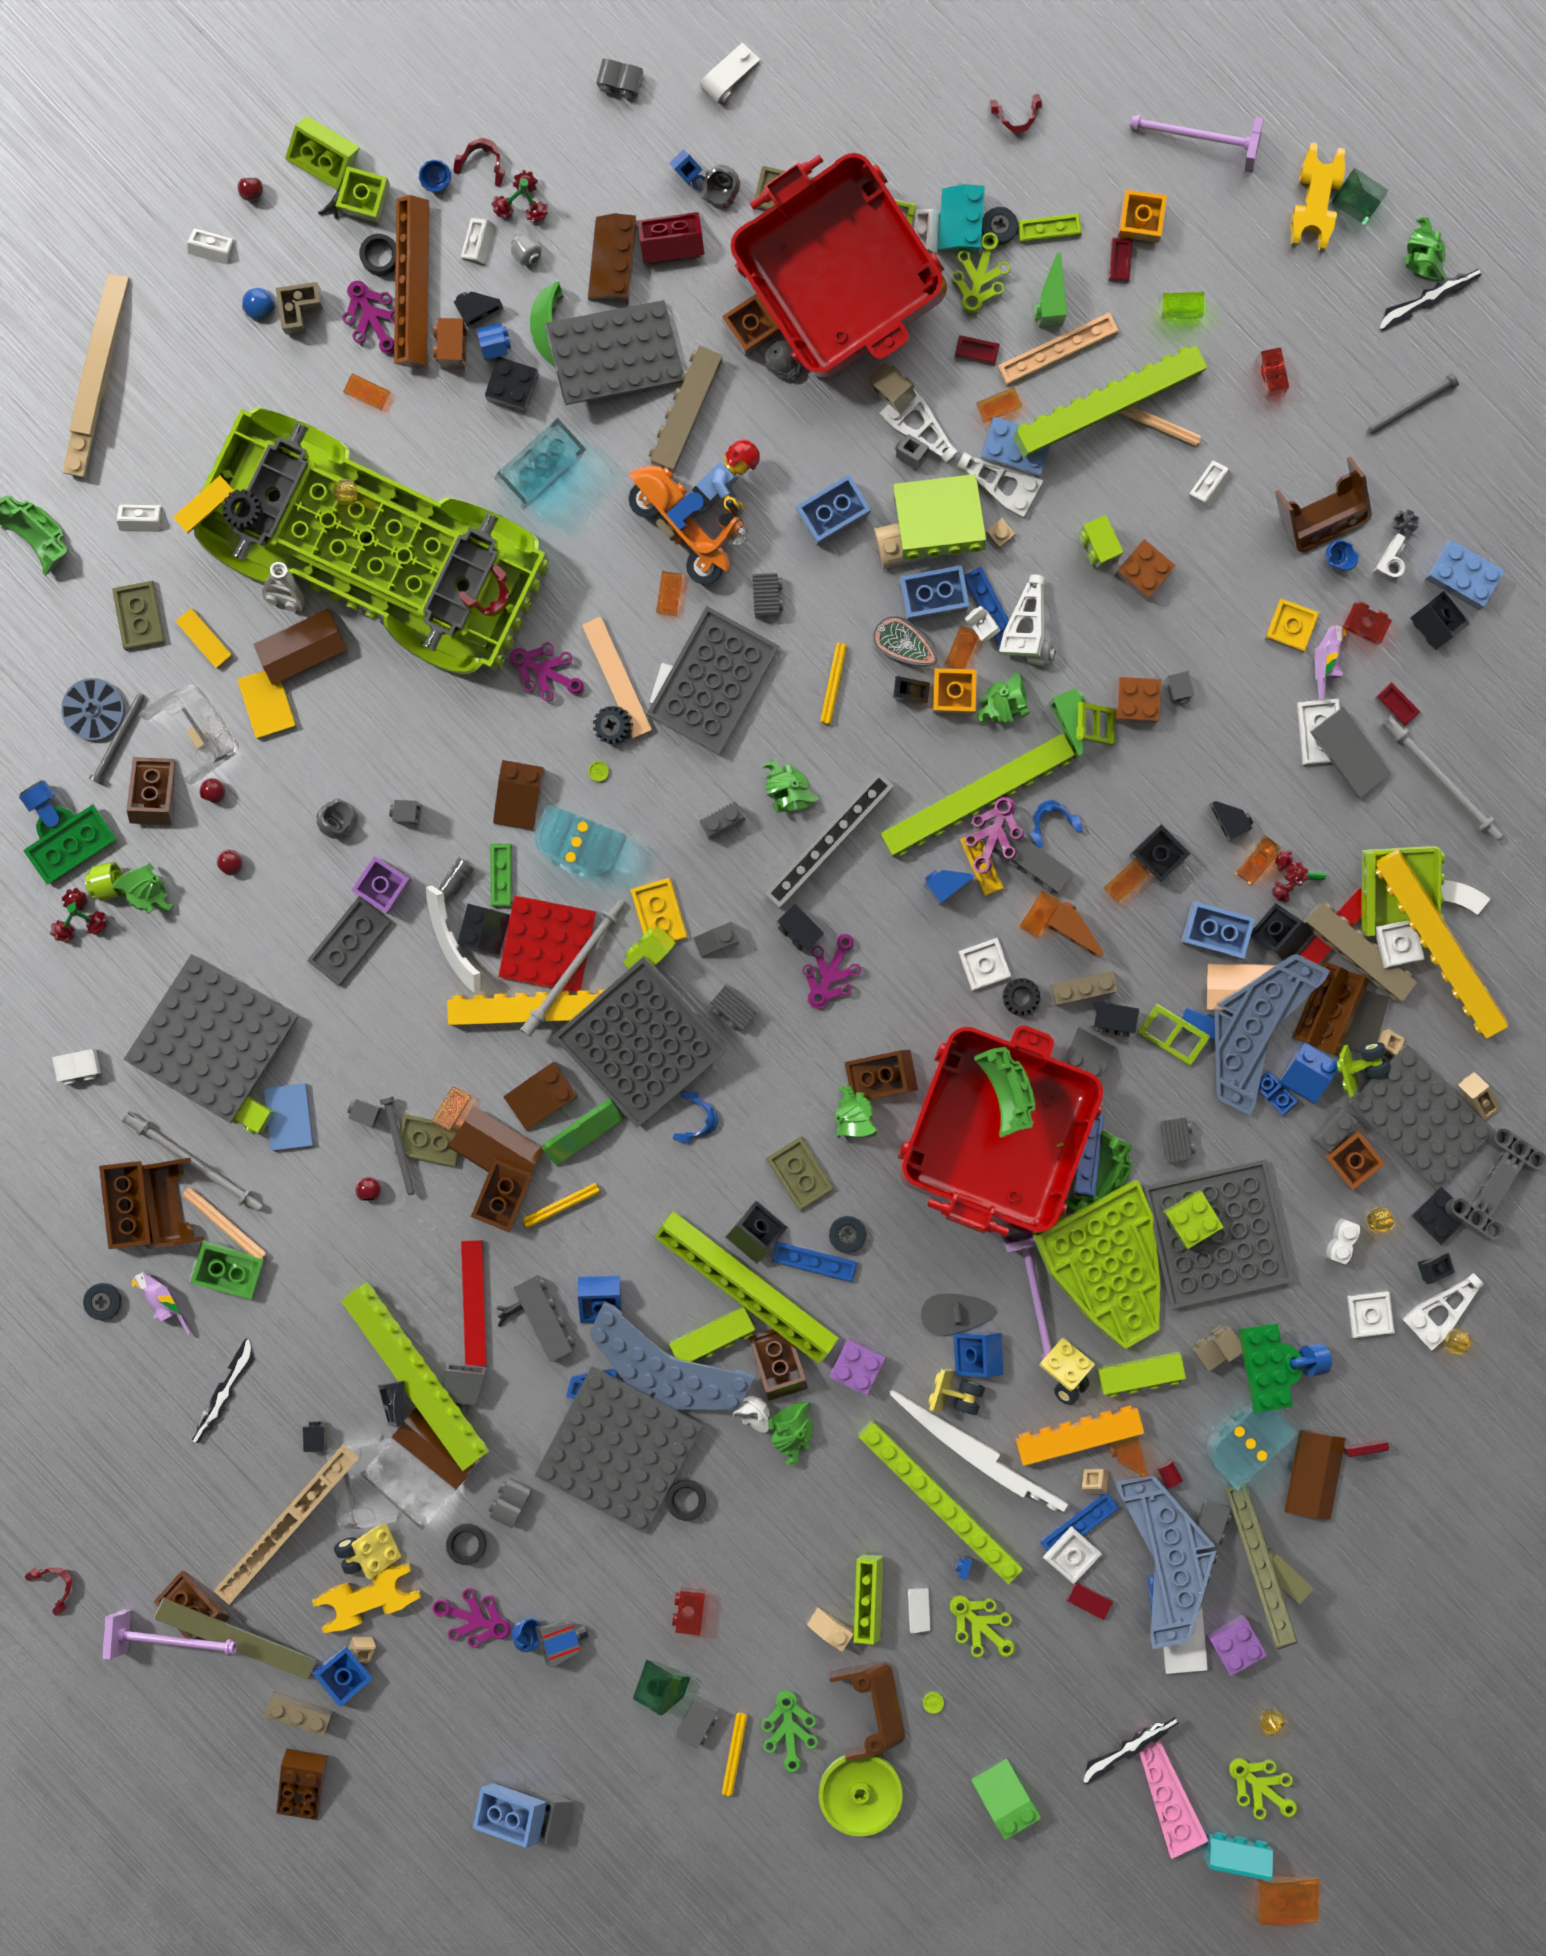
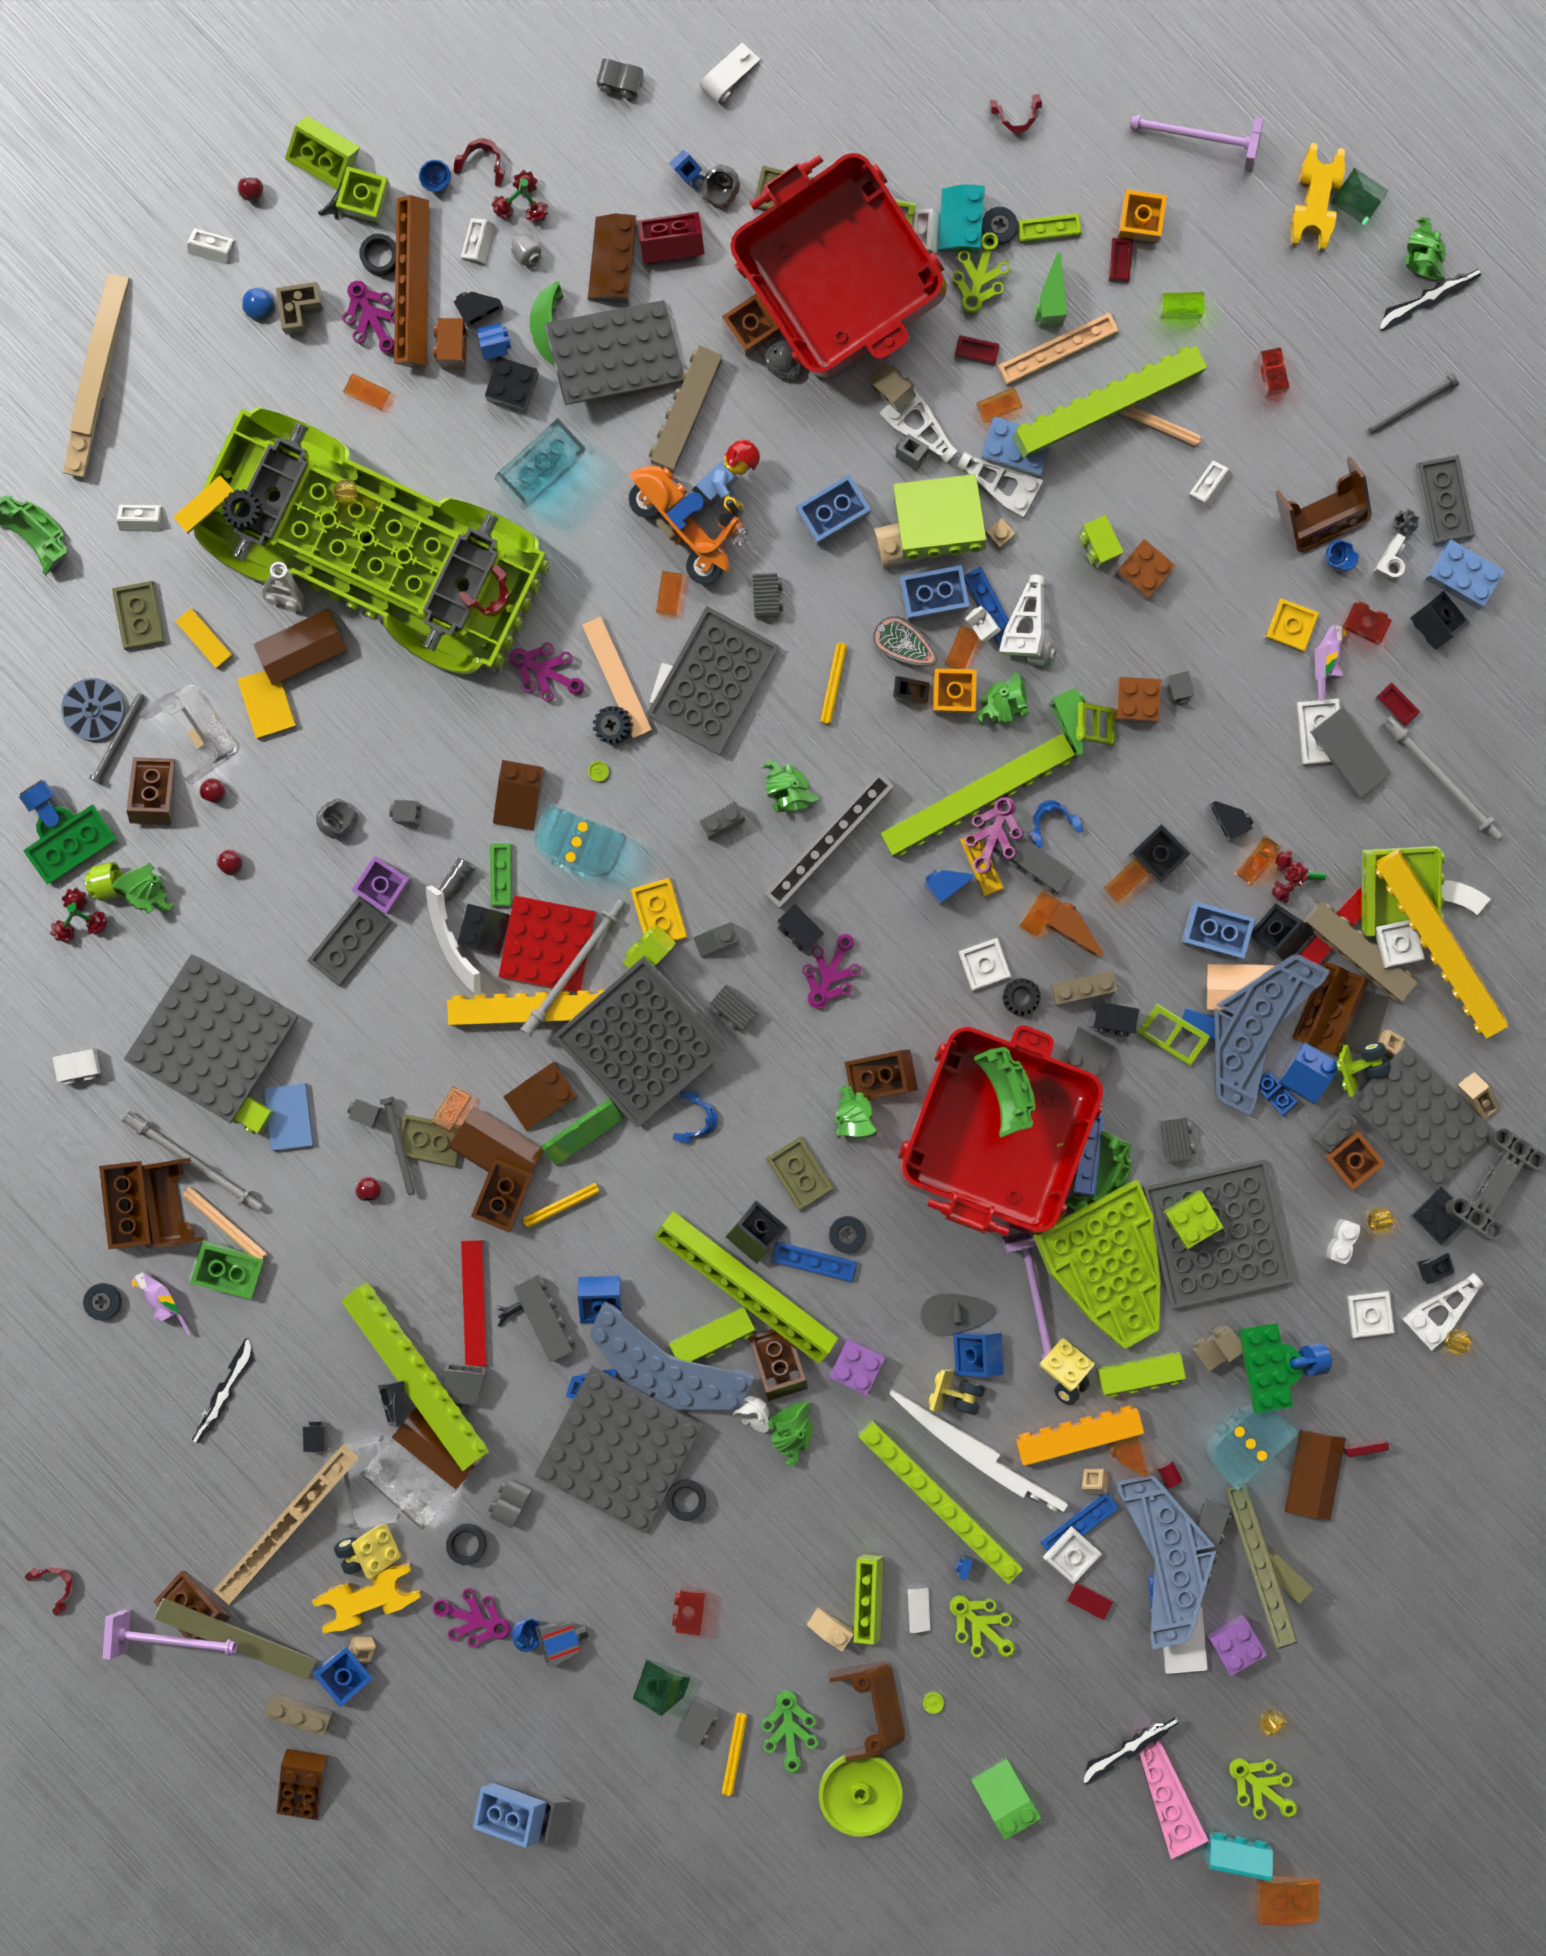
none -> dark grey tile [1416,455,1475,545]

